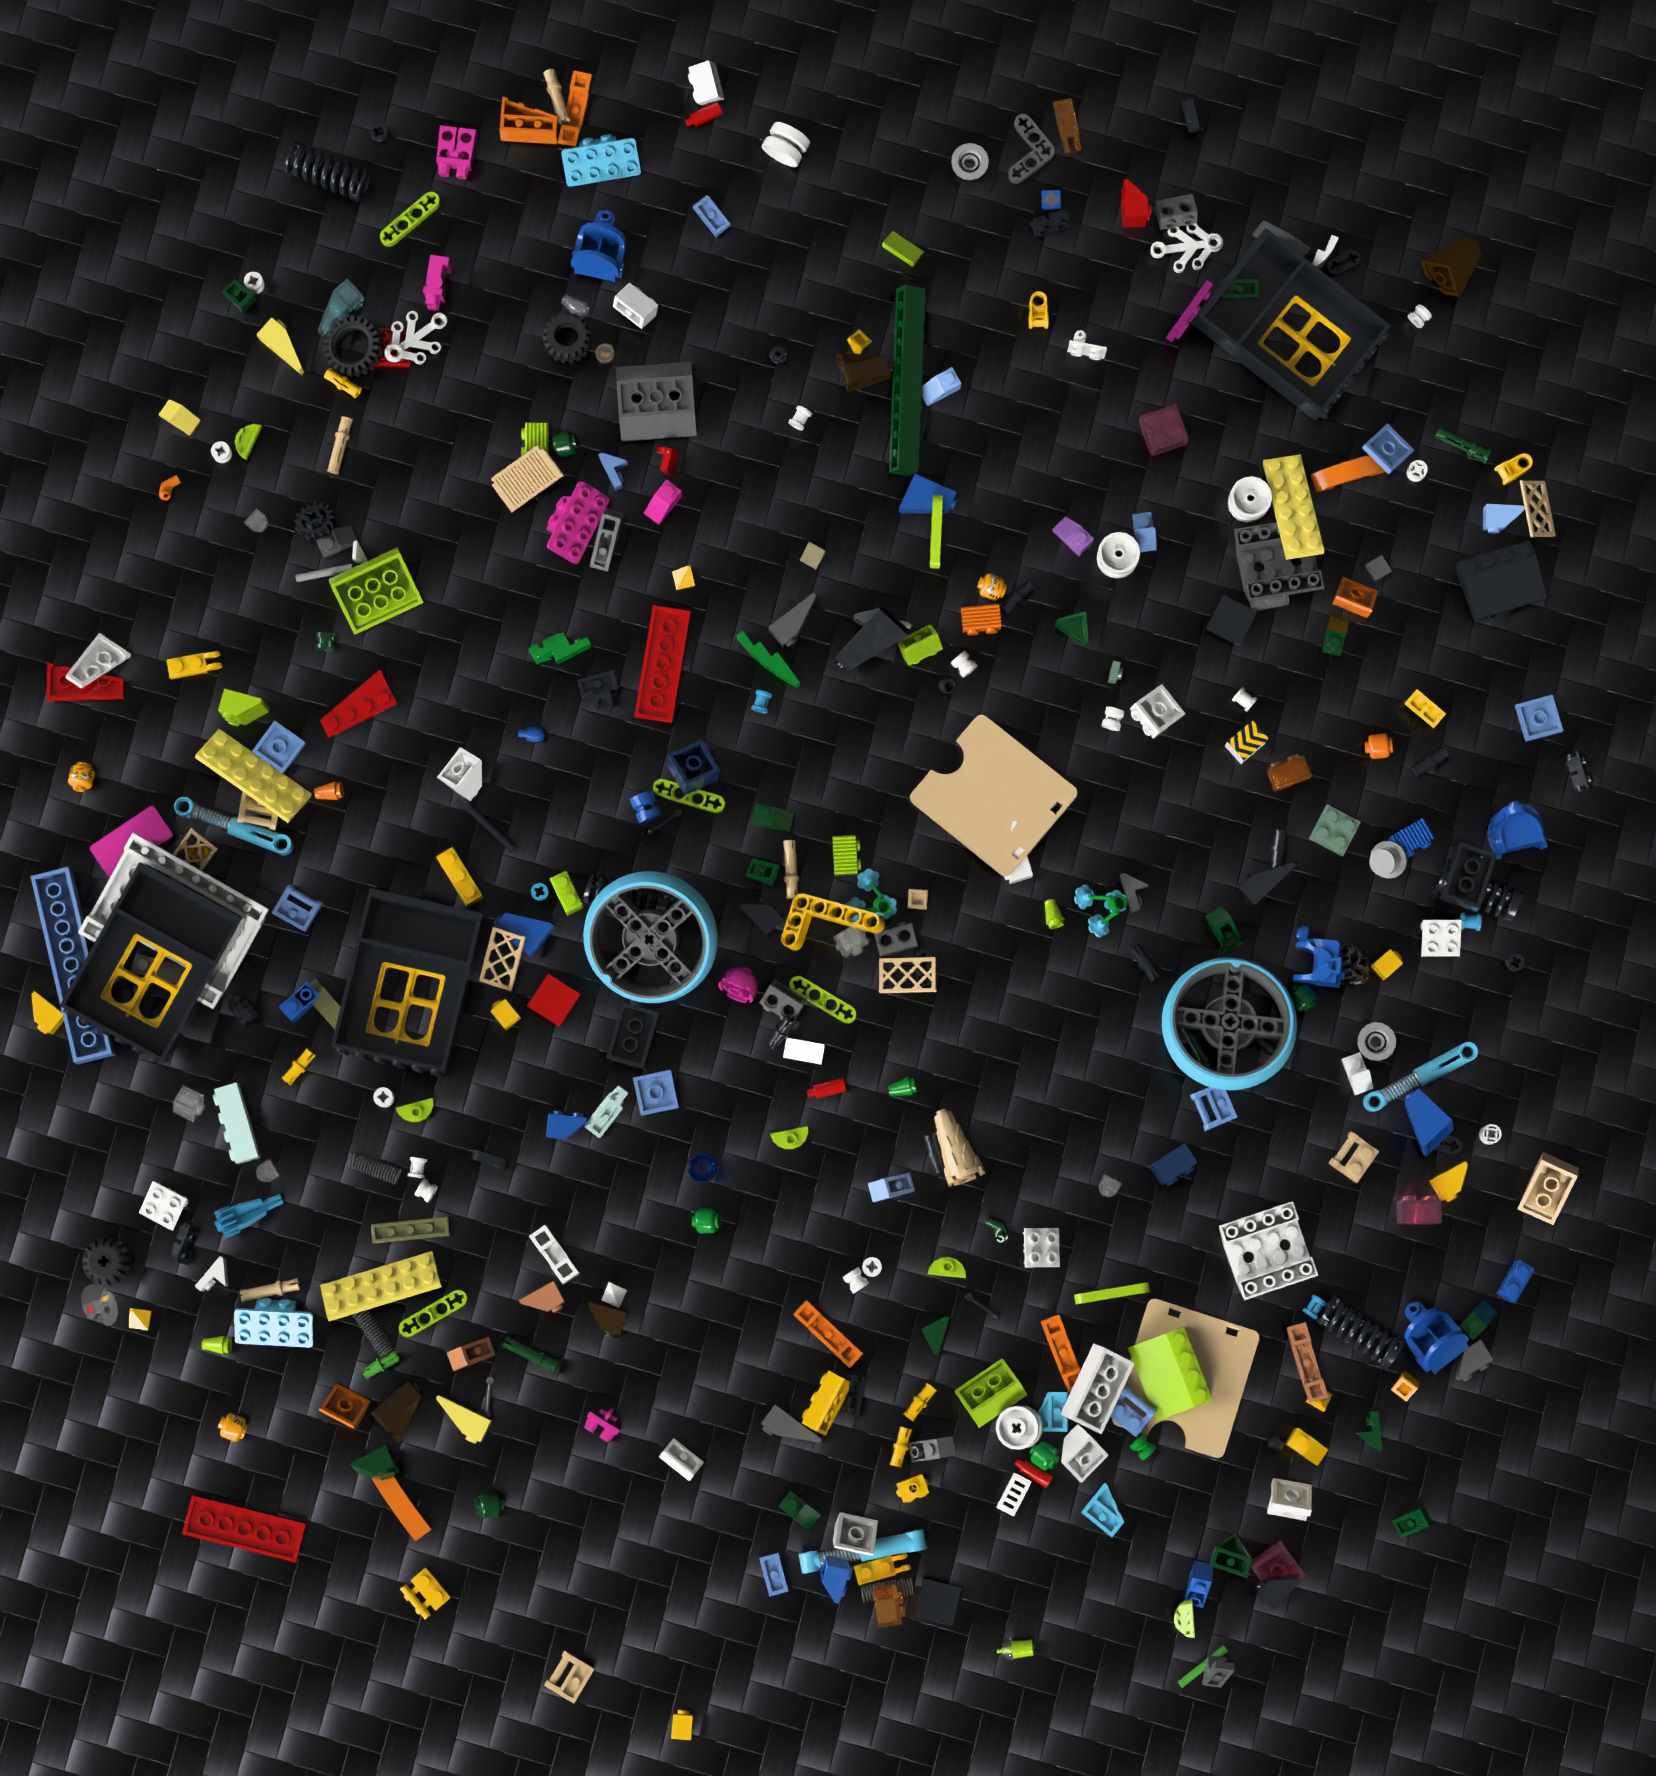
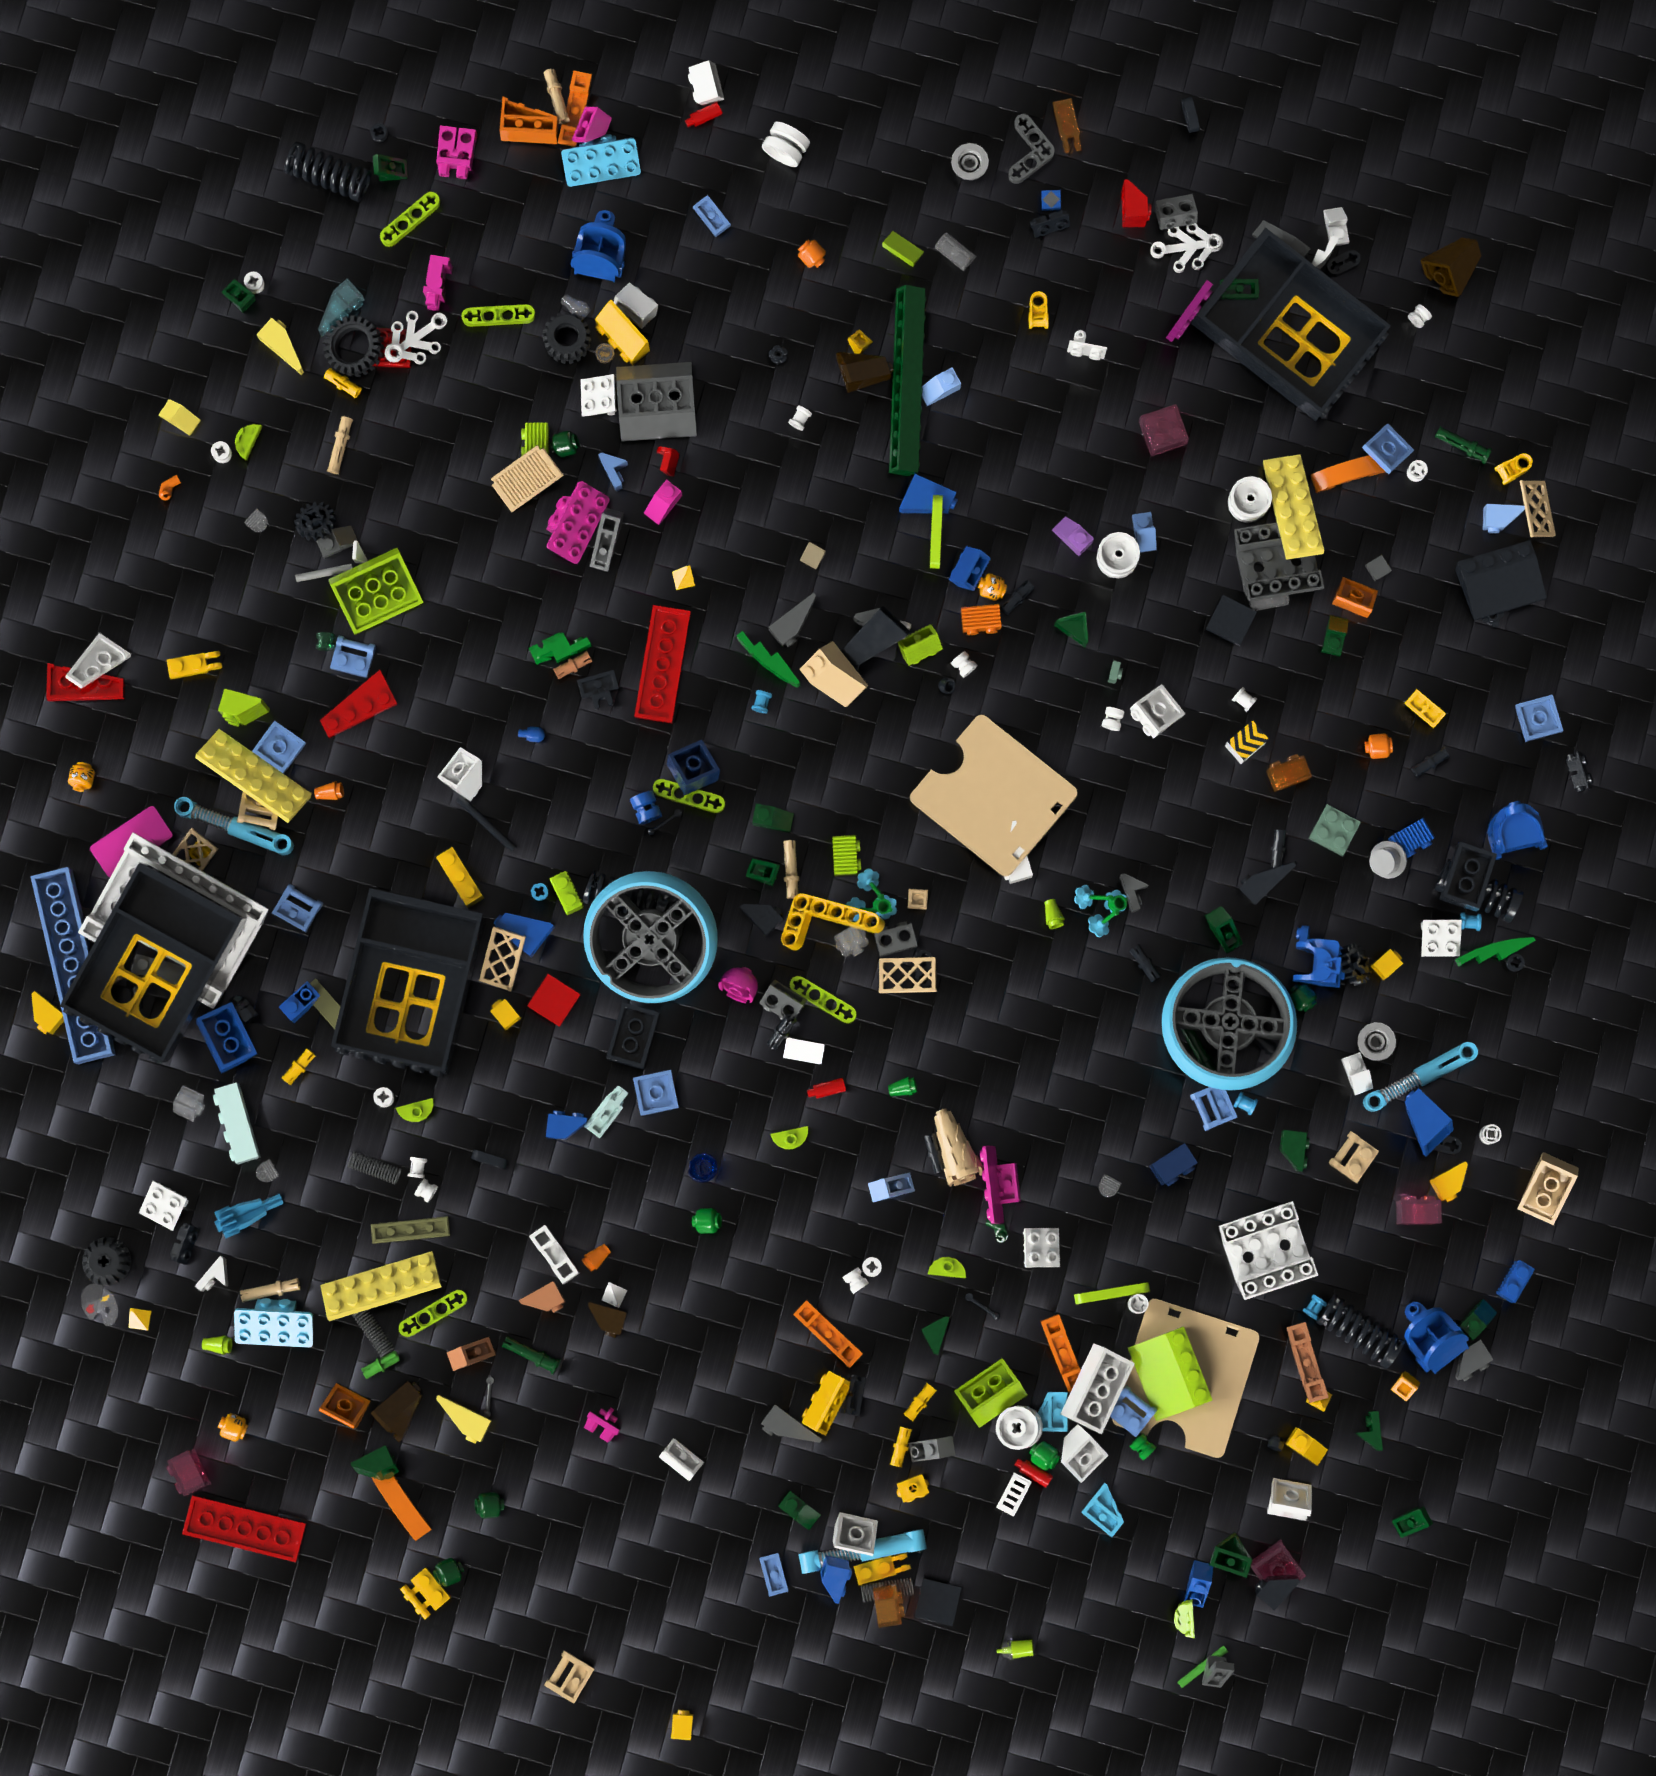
none -> clear pink brick [166,1449,211,1496]
none -> blue slope [196,1002,257,1074]
none -> medium blue plate [330,635,376,678]
none -> dark green slope [373,154,408,181]
none -> dark green head [433,1558,464,1587]
none -> lime beam [461,305,535,327]
none -> nougat pin [553,651,592,679]
none -> dark pink slope [572,107,612,142]
none -> white hinge [581,374,617,417]
none -> orange cone [582,1244,611,1272]
none -> yellow slope [595,300,650,365]
none -> orange head [798,239,826,268]
none -> tan slope [800,641,868,707]
none -> clear brick [935,232,976,271]
none -> blue brick [949,546,991,591]
none -> dark pink bracket [980,1146,1021,1224]
none -> white wheel [1128,1294,1149,1314]
none -> dark azure bush [1233,1092,1258,1115]
none -> dark green slope [1280,1130,1310,1172]
none -> white slope [1323,207,1349,246]
none -> green slope [1455,937,1536,967]

